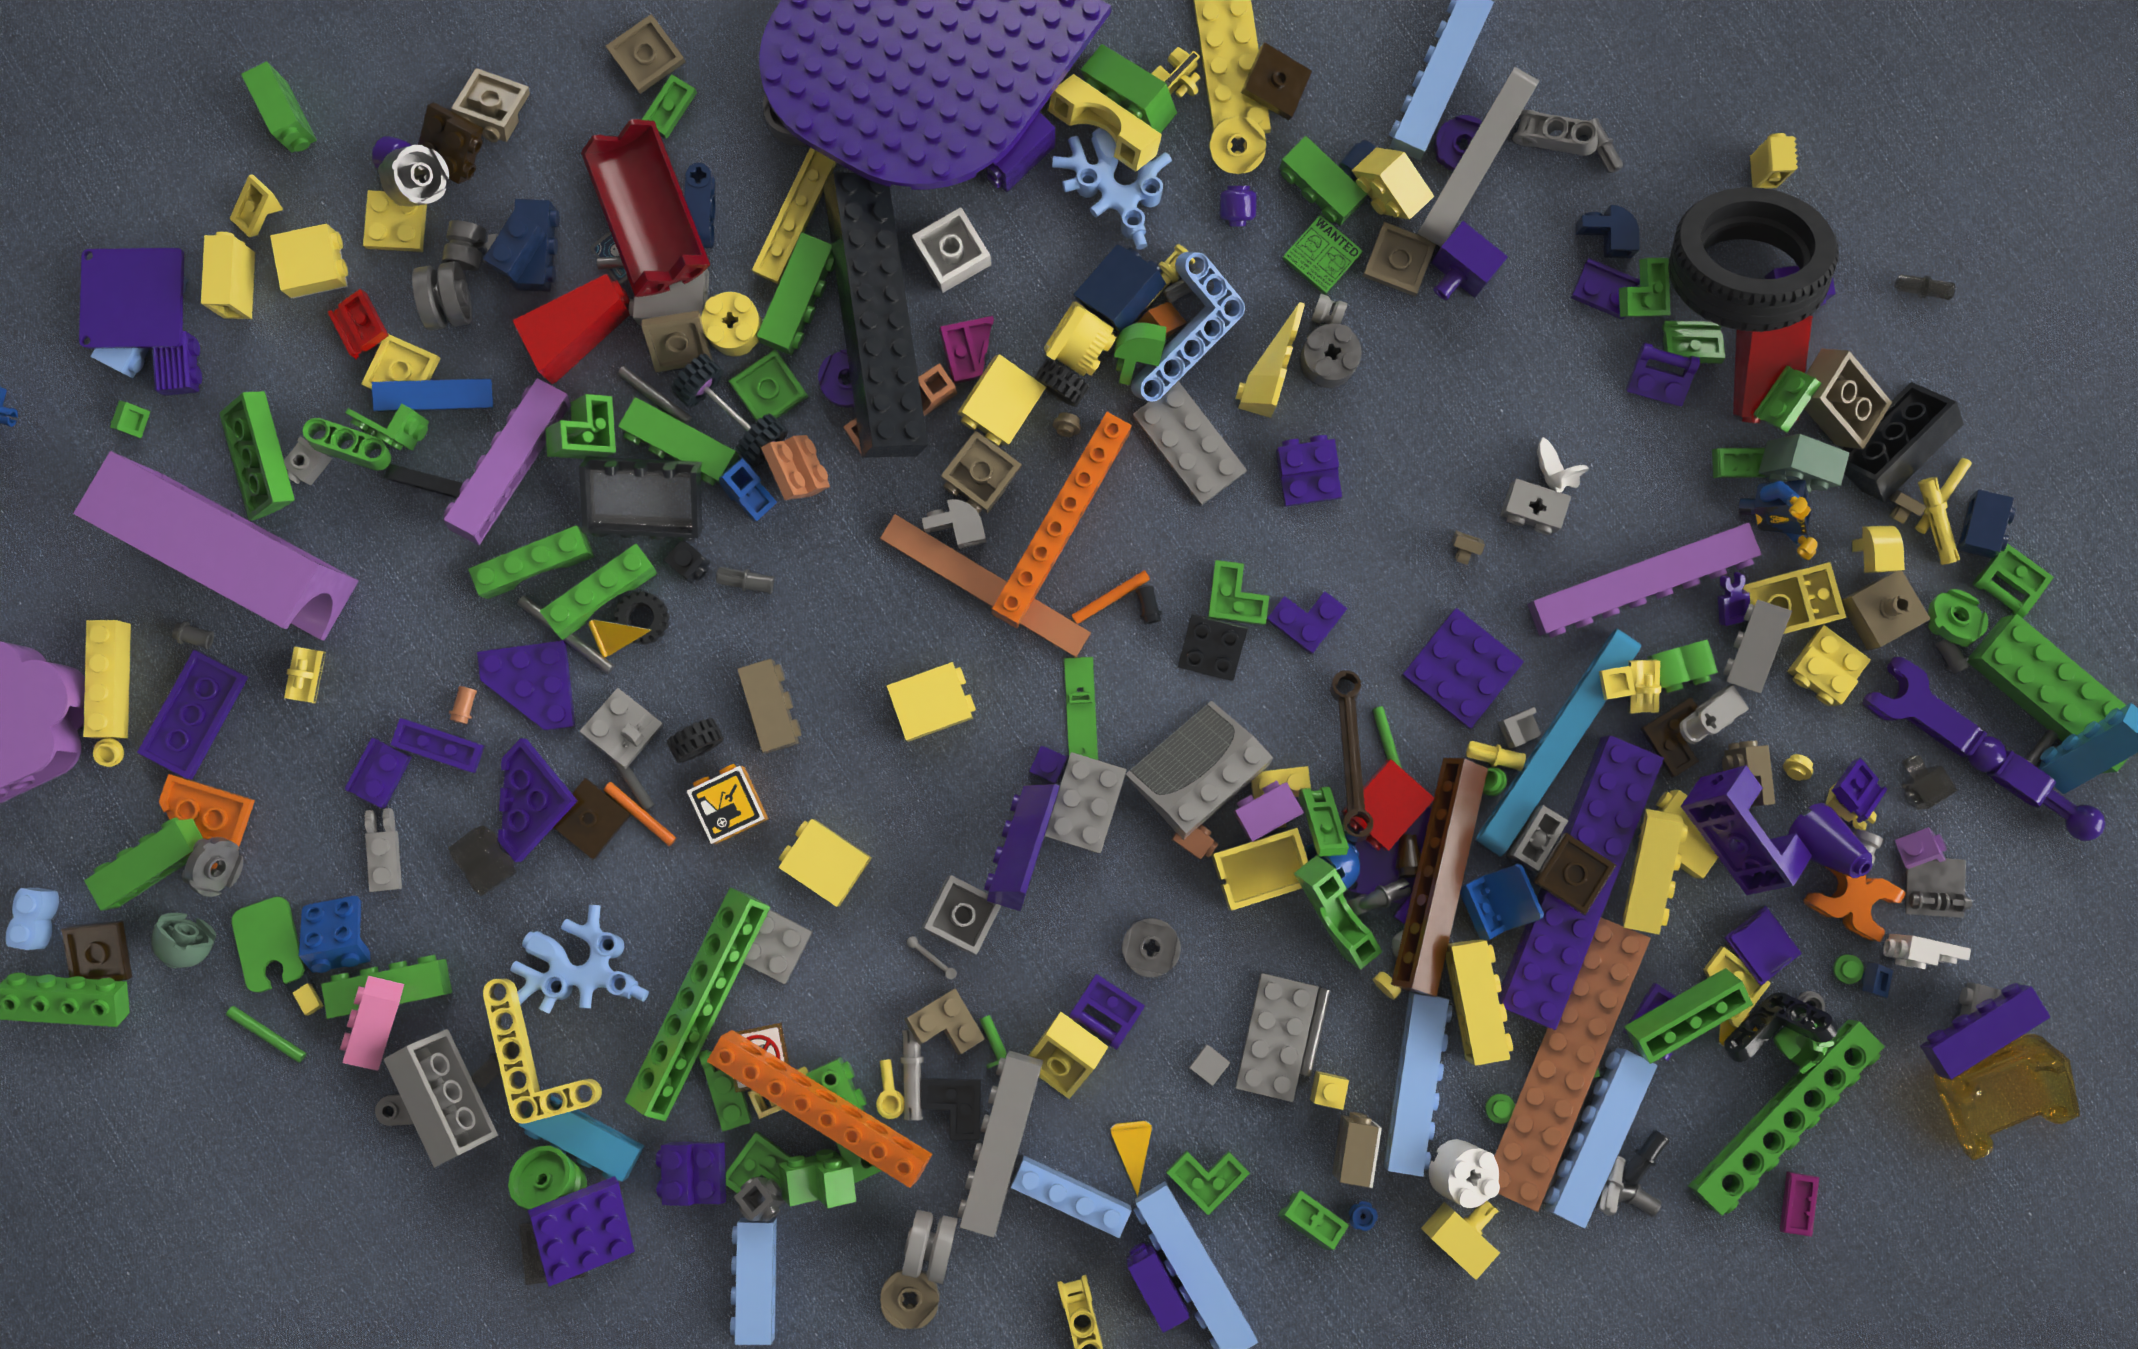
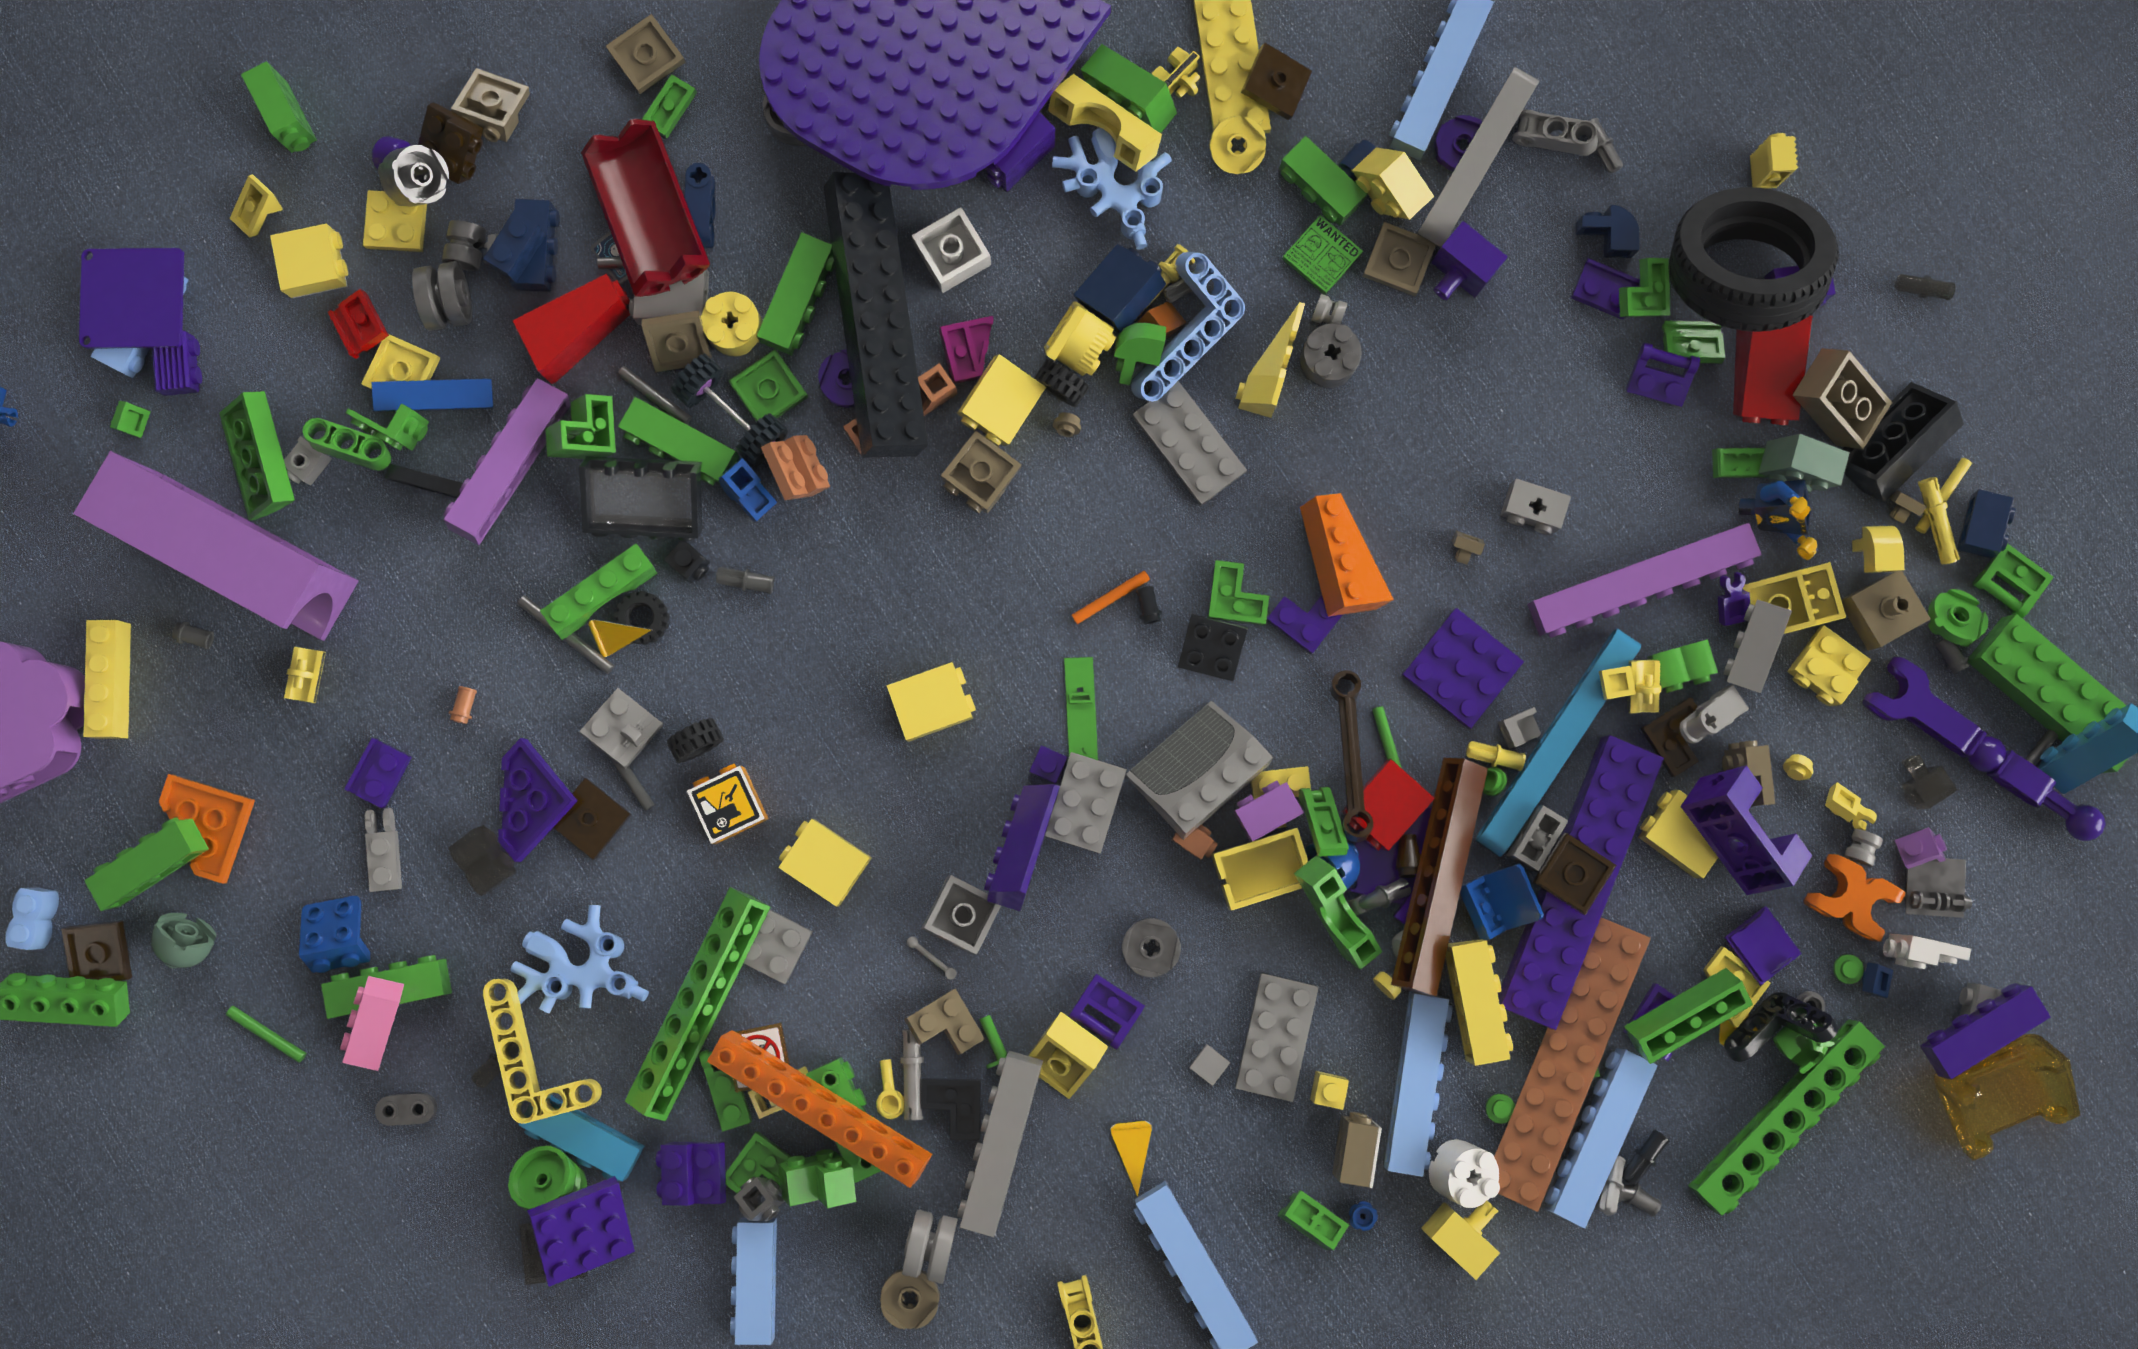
light yellow plate [93,738,124,767] -> none
dark purple plate [137,650,248,780] -> none
flat silver plate [182,837,243,897] -> none
light yellow brick [201,232,255,319] -> none
bright green piece [232,897,305,993] -> none
light yellow piece [280,963,324,1016] -> none
light grey brick [383,1029,498,1168] -> none
dark purple plate [390,718,485,773] -> none
bright green arch [468,525,595,600] -> none
dark purple plate [477,640,576,731] -> none
orange bar [603,782,677,846] -> none
dark tan brick [738,659,802,754] -> none
light yellow plate [752,148,837,284] -> none
nougat tile [880,514,1091,658] -> none
light grey brick [921,500,987,549] -> none
orange brick [992,412,1132,628] -> none
light blue brick [1011,1156,1132,1238] -> none
dark purple brick [1126,1242,1190,1333] -> none
bright green plate [1166,1150,1250,1215] -> none
dark purple head [1220,185,1257,227] -> none
dark purple plate [1276,435,1342,507] -> none
flat silver bar [1300,988,1331,1077] -> none
white piece [1537,437,1589,492] -> none
light yellow brick [1622,809,1688,935] -> none
bright green plate [1753,366,1822,433] -> none
magenta plate [1779,1172,1820,1237] -> none
dark purple cone [1788,803,1872,878] -> none
dark purple plate [1831,757,1888,823] -> none
none -> orange wedge [1300,493,1394,617]

